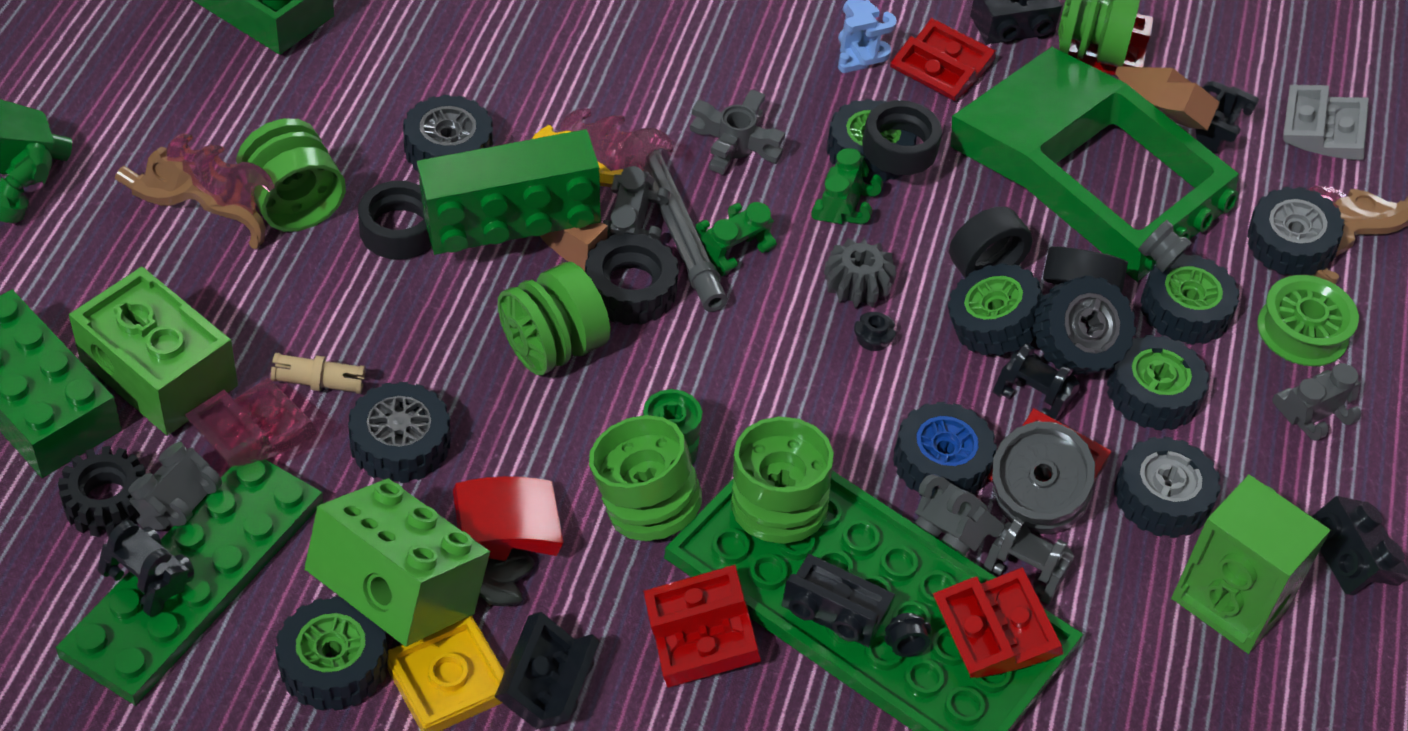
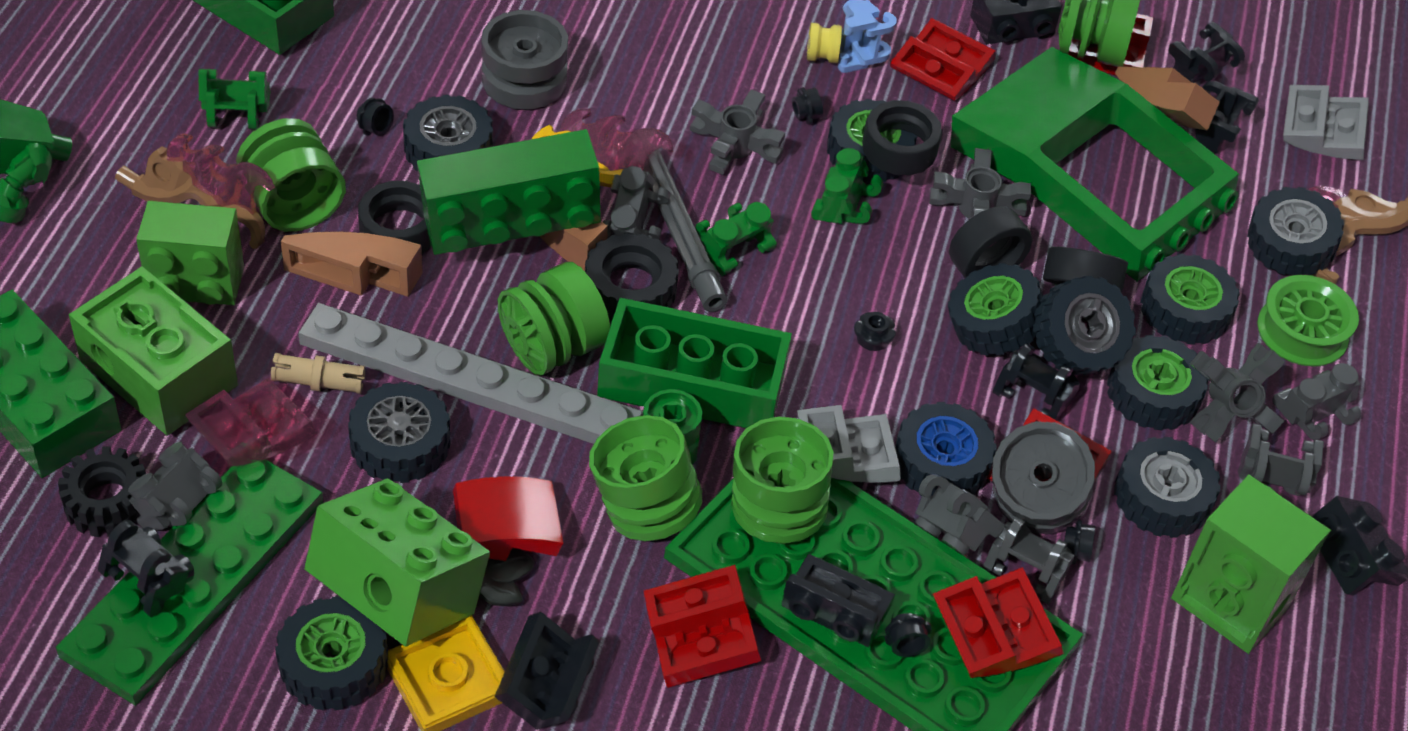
dark grey gear [824,237,896,308] -> none
dark grey wheel [1138,220,1192,273] -> none
none -> bright green brick [136,201,244,305]
none -> green piece [199,69,271,130]
none -> nougat slope [281,232,423,297]
none -> light grey plate [298,303,643,444]
none -> black plate [356,97,394,136]
none -> dark grey wheel [481,10,568,110]
none -> green brick [597,298,792,428]
none -> black plate [792,87,823,125]
none -> light grey slope [797,405,900,482]
none -> light yellow wheel [807,22,842,64]
none -> dark grey pin [929,148,1031,219]
none -> black plate [1064,520,1095,565]
none -> black piece [1168,22,1245,83]
none -> dark grey pin [1189,343,1285,443]
none -> dark grey piece [1238,423,1324,496]

